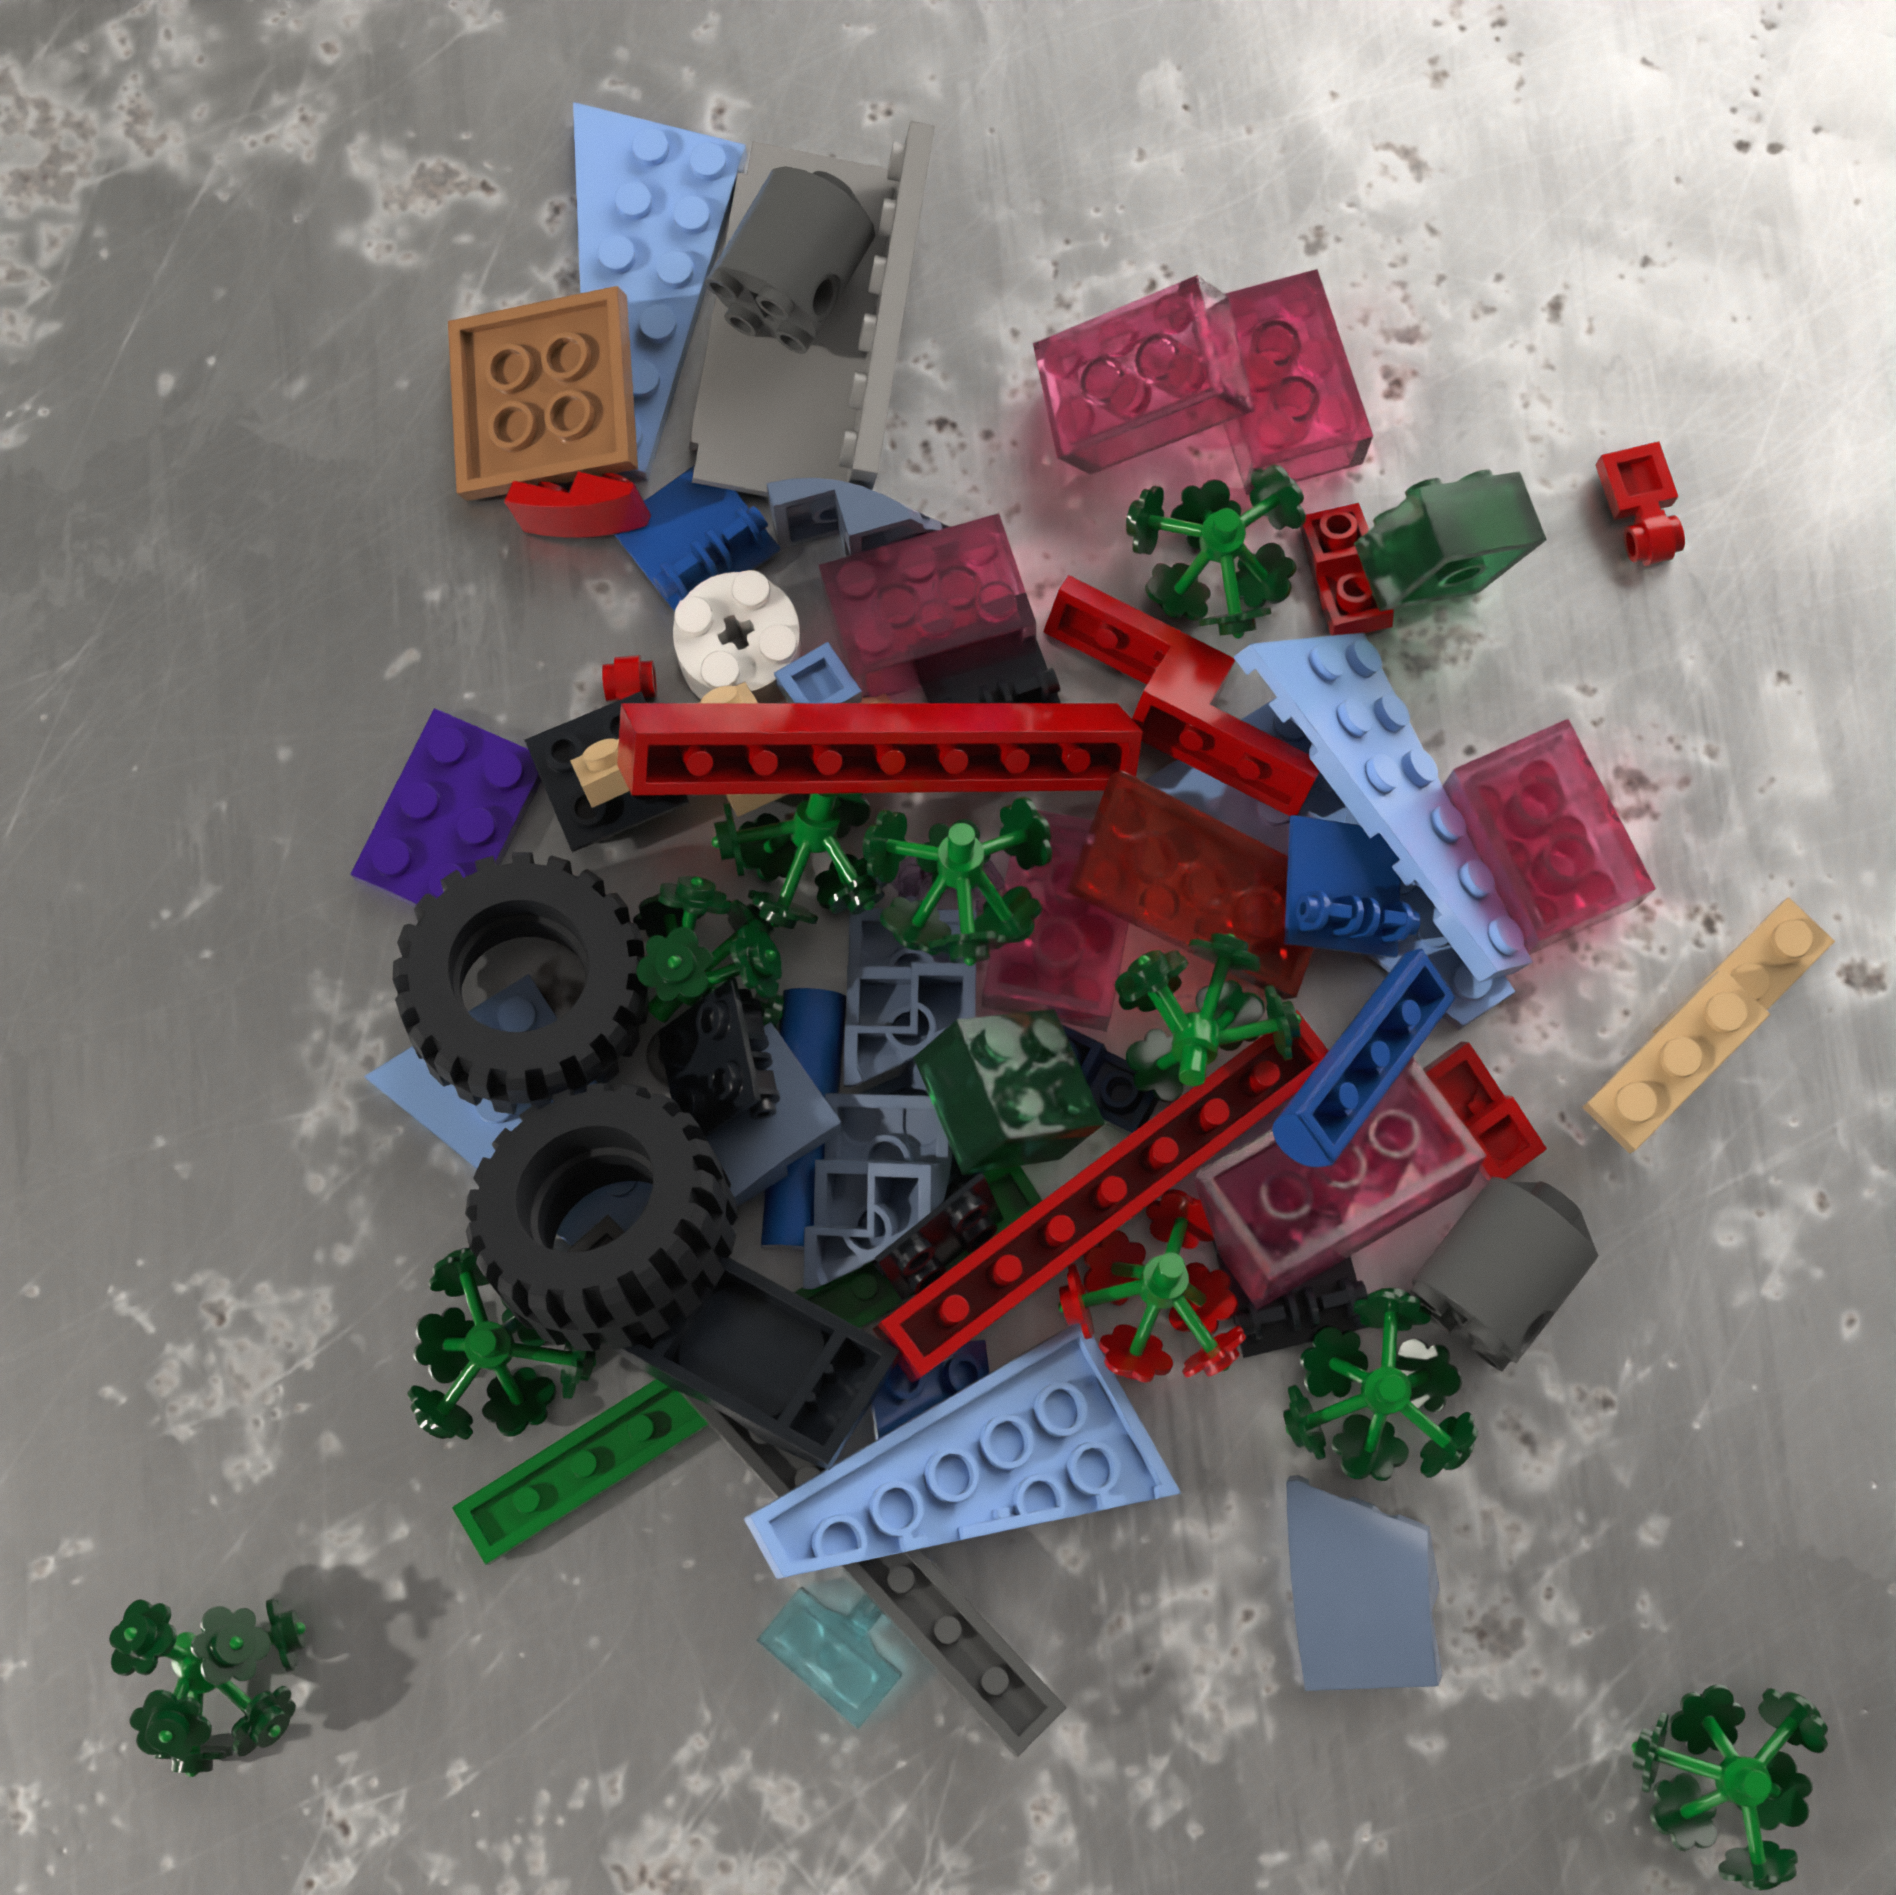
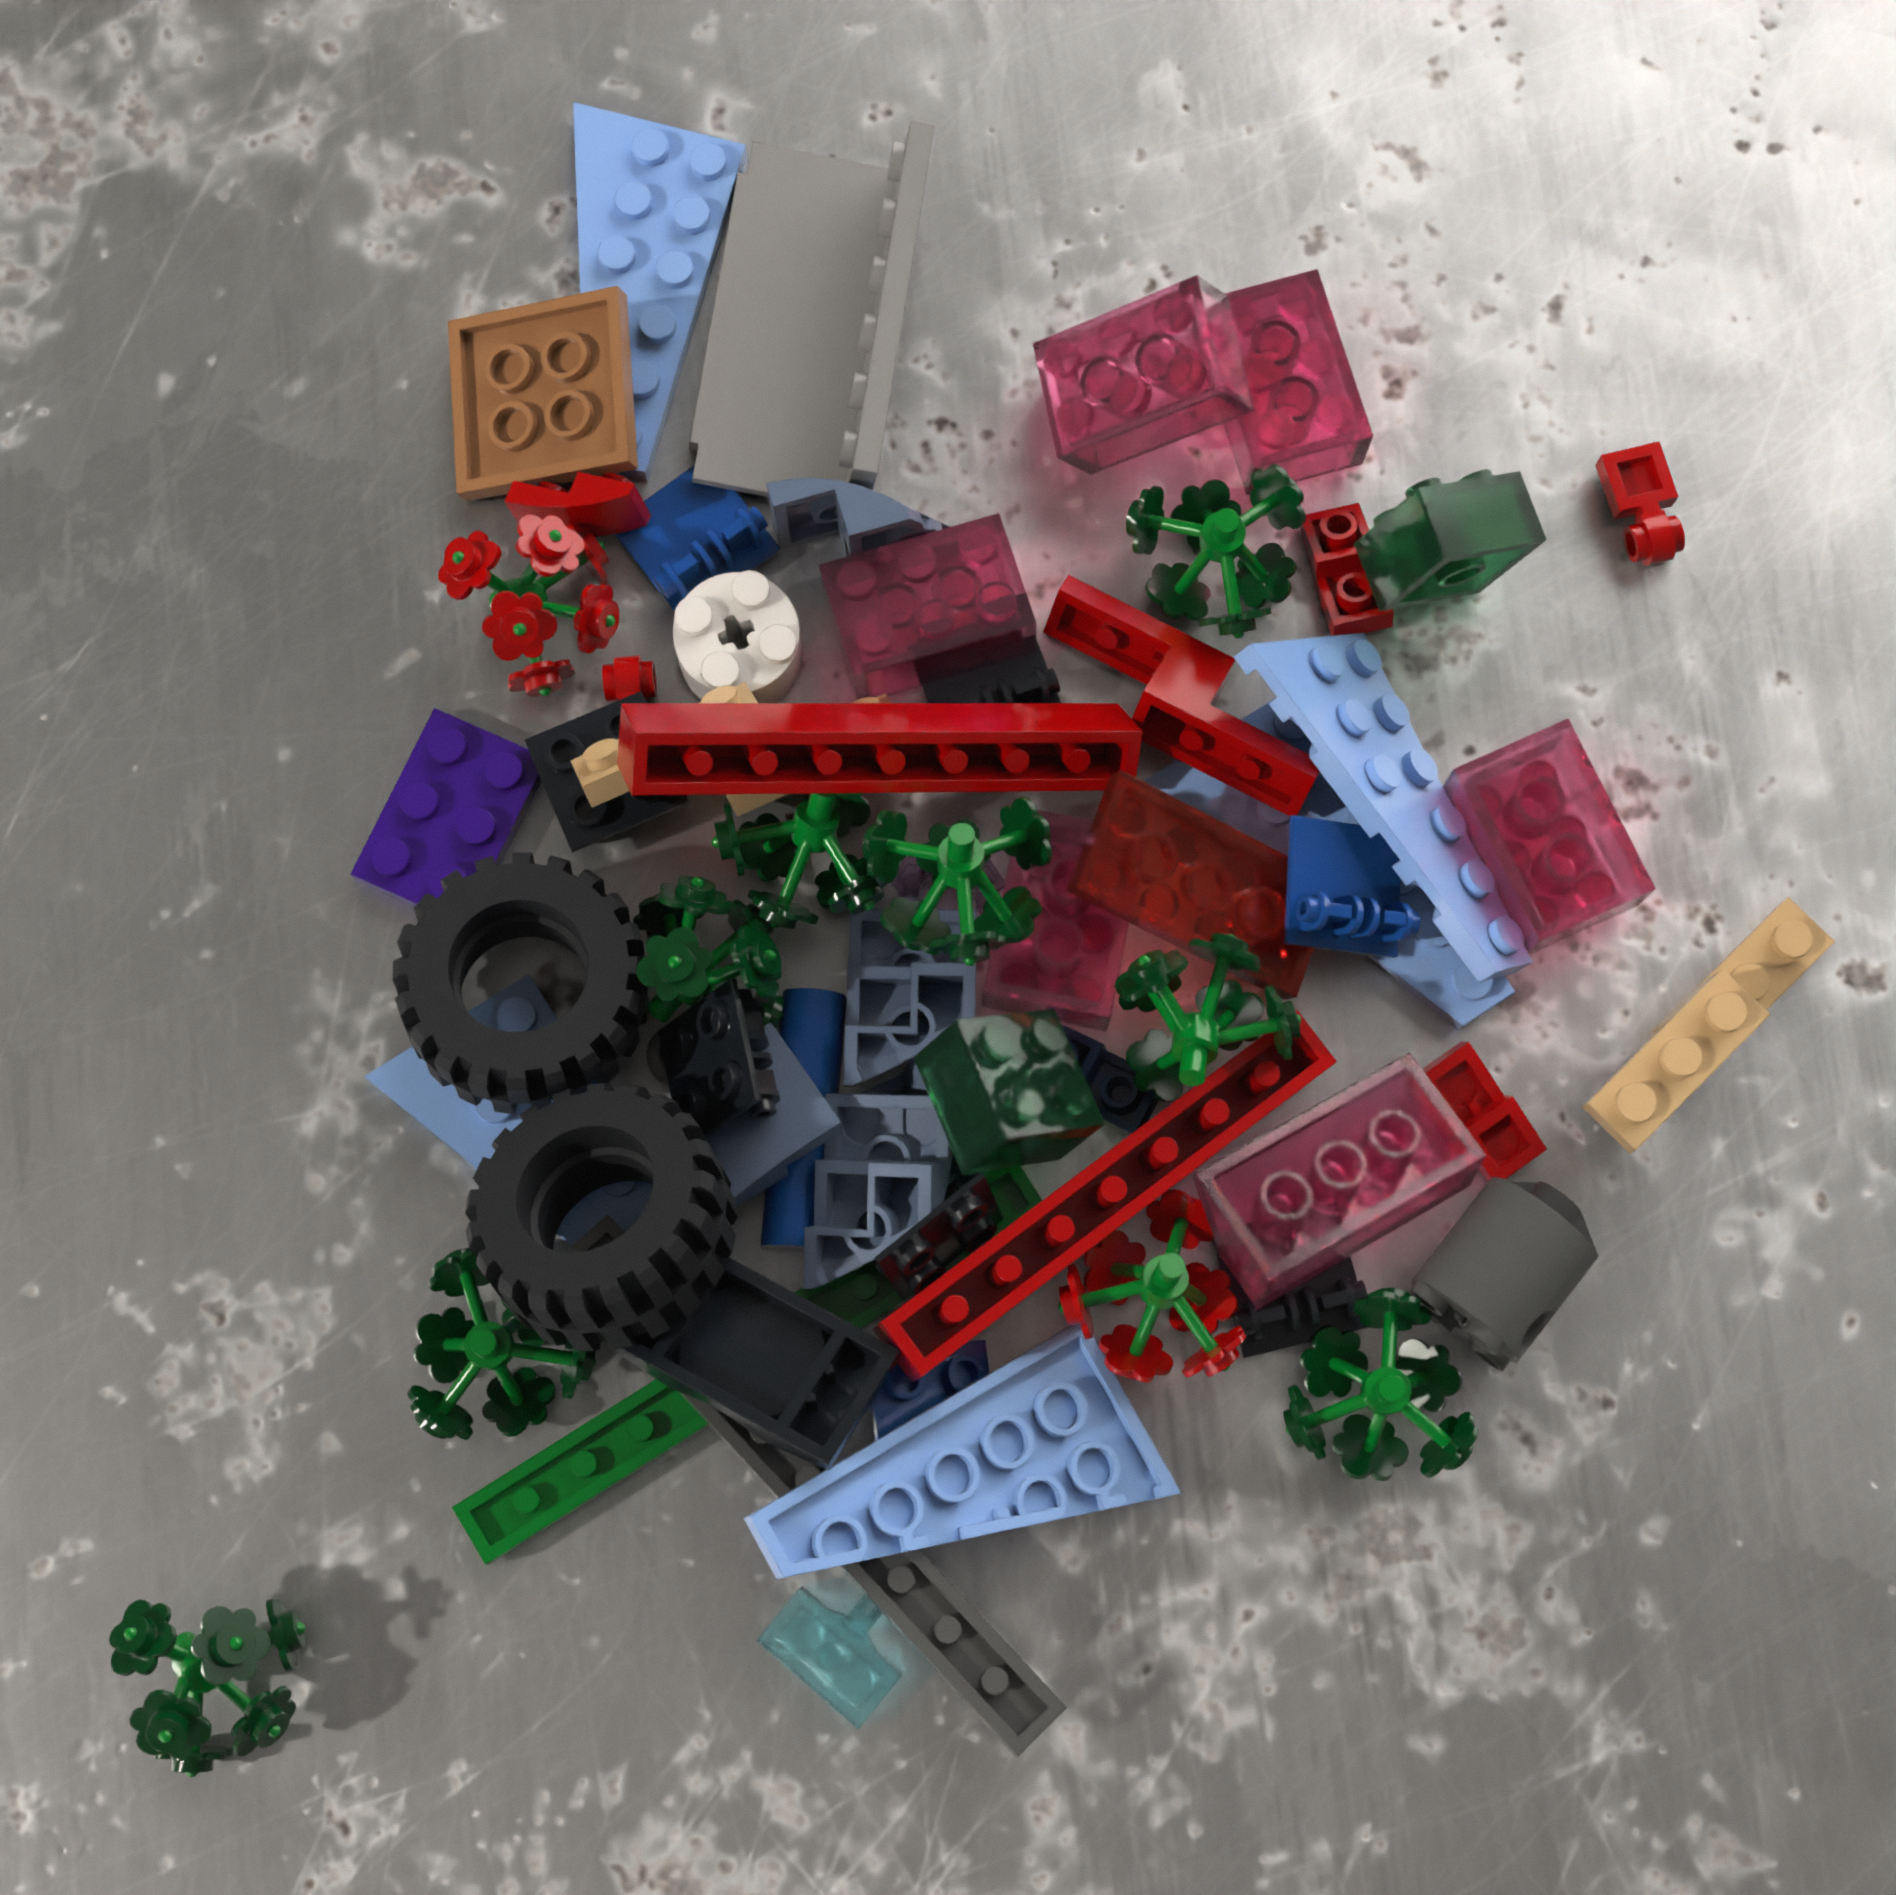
dark grey cylinder [705,166,876,354] -> none
medium blue plate [774,642,862,703] -> none
blue brick [1272,948,1456,1167] -> none
sand blue slope [1286,1475,1442,1691] -> none
dark green plant [1631,1684,1828,1891] -> none
none -> red plant [438,515,620,697]

